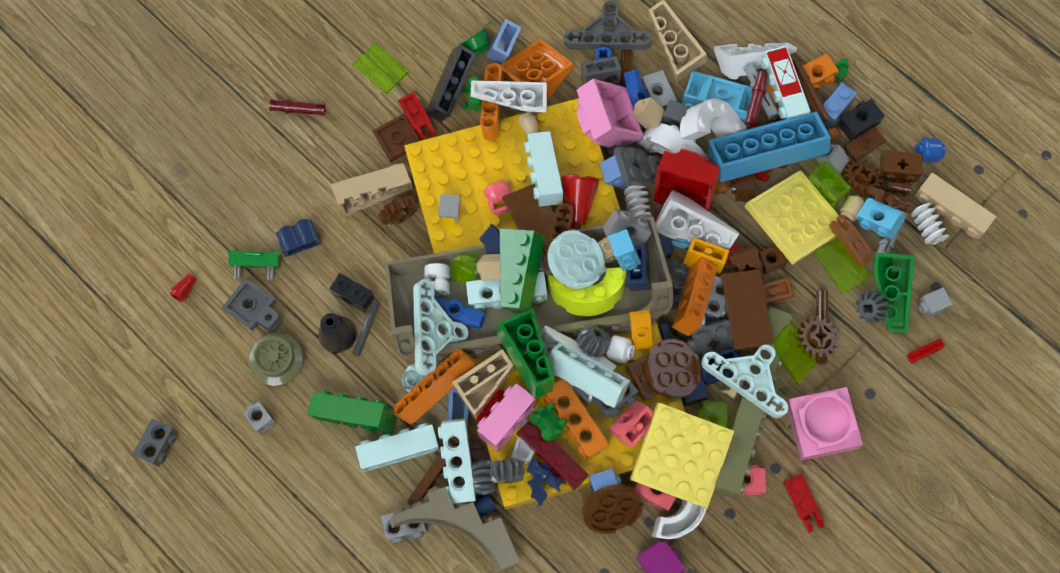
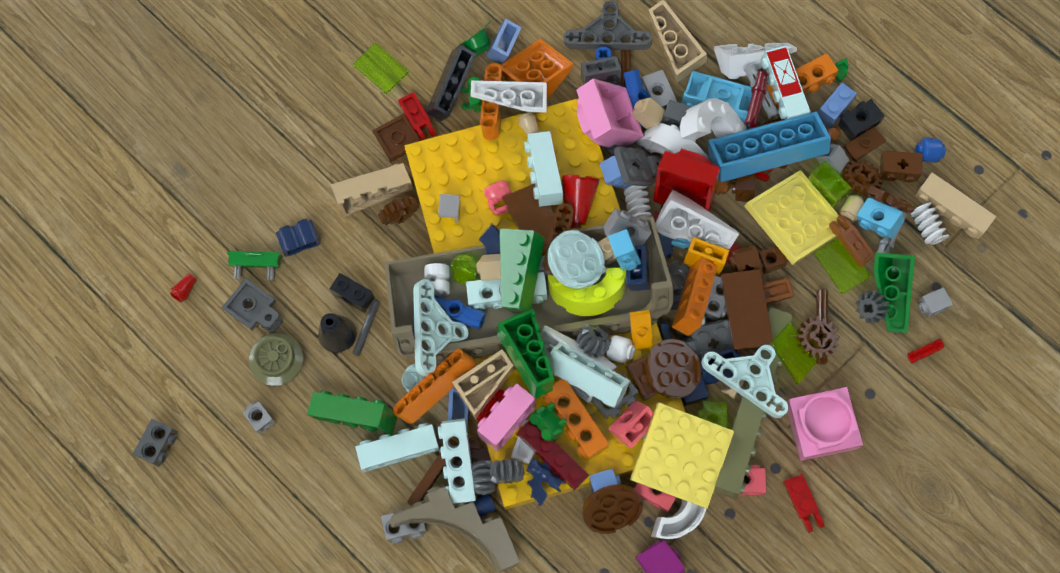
dark red pin [269,99,326,116] -> none
reddish brown axle [792,59,830,124] -> none
reddish brown pin [886,180,911,196] -> none

